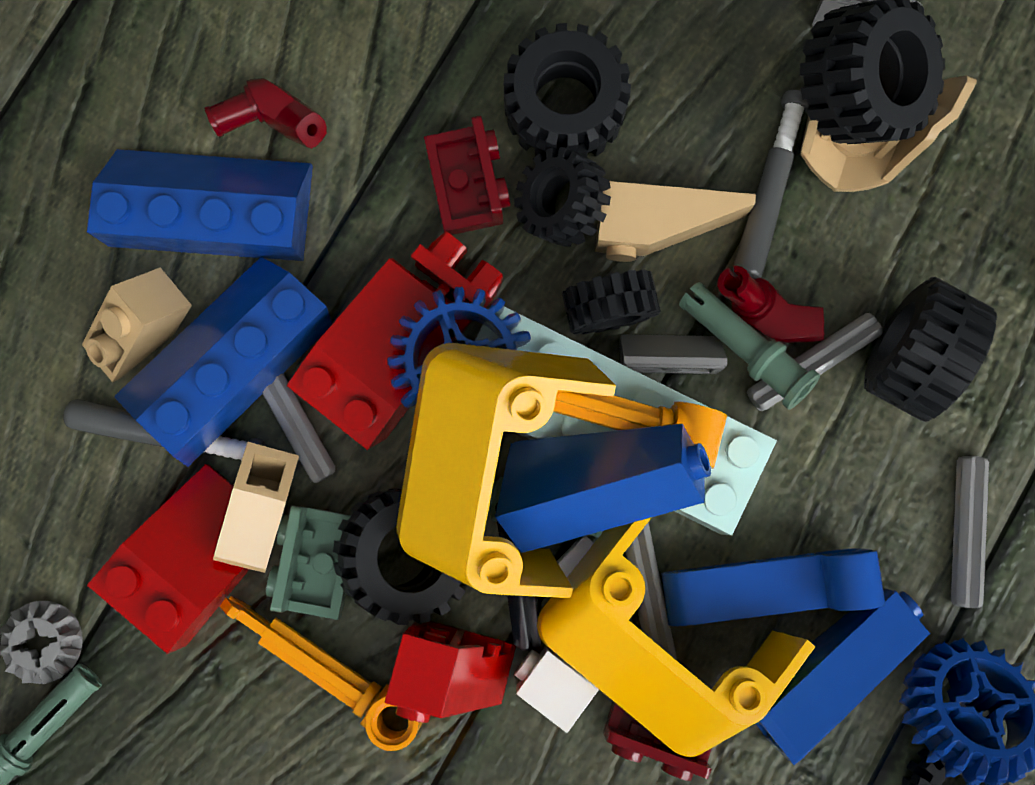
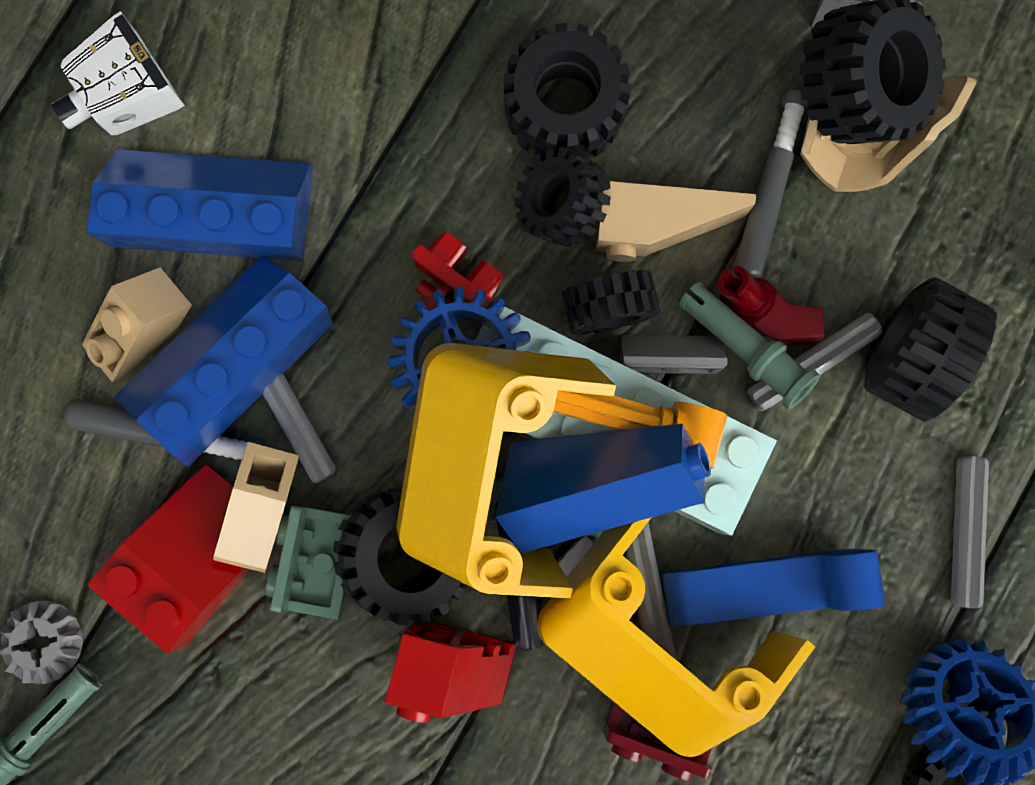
dark red arm [204,78,327,149] -> none
light orange piece [220,596,422,751] -> none
red slope [286,258,472,450] -> none
dark red bracket [424,115,510,235] -> none
white brick [514,646,599,733] -> none
blue slope [755,588,930,765] -> none
none -> white torso [51,11,185,135]

